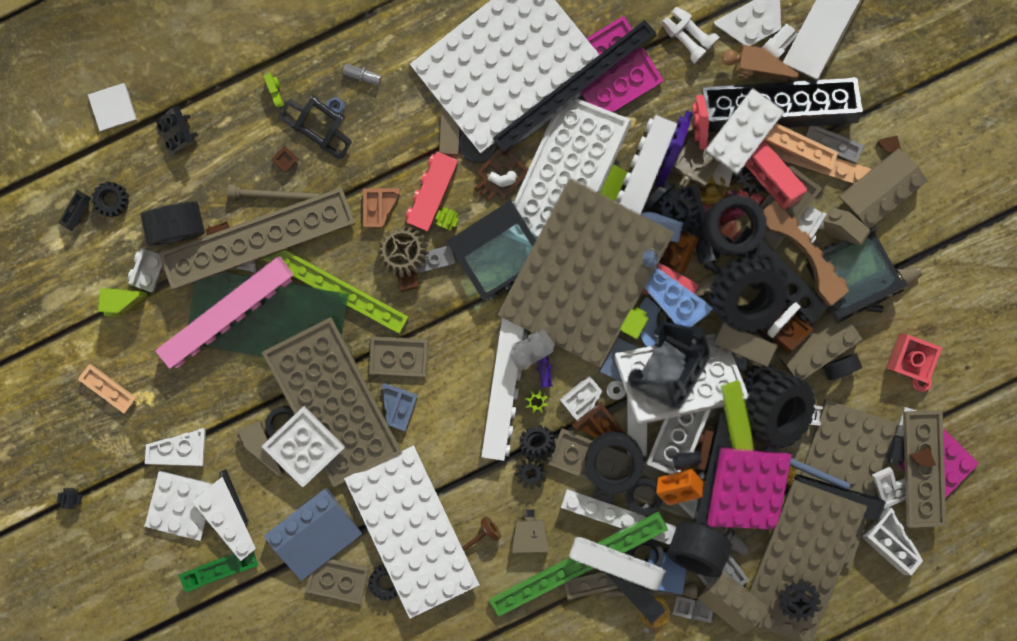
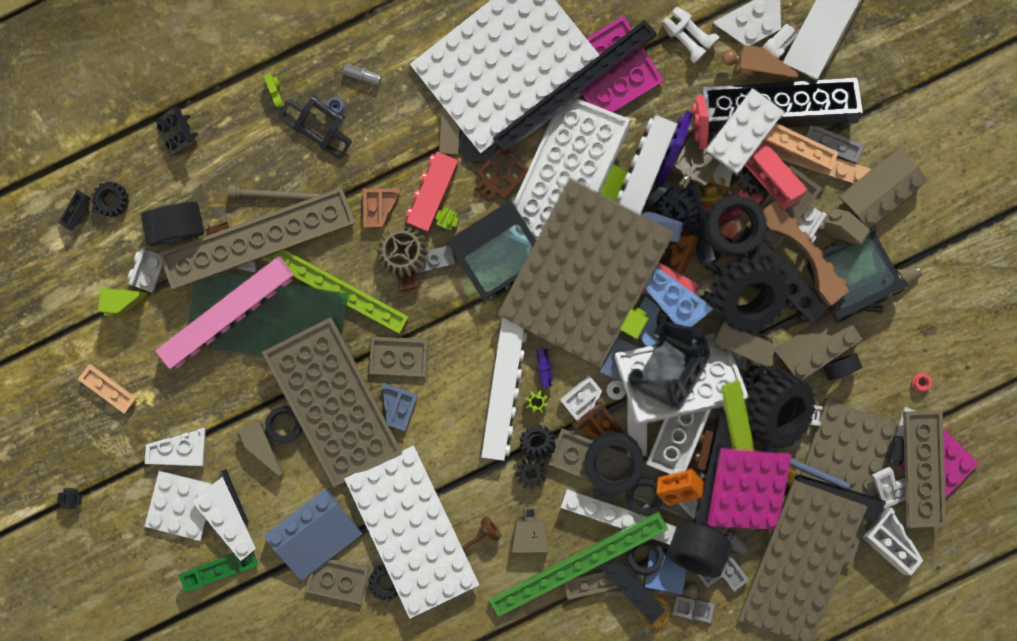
white tile [88,83,137,132] -> none
white plate [262,406,345,487] -> none
reddish brown plate [271,146,299,173] -> none
white arm [487,171,517,187] -> none
light grey brick [509,329,555,371] -> none
white beam [569,537,665,590] -> none
sand blue plate [643,249,658,268] -> none
black cone [672,452,702,472] -> none
dark tan slope [697,570,767,635] -> none
reddish brown plate [760,307,814,354] -> none
white tile [768,302,801,338] -> none
black gear [778,579,821,622] -> none
reddish brown tile [877,135,901,154] -> none
coral slope [886,333,942,384] -> none
reddish brown tile [910,447,936,467] -> none

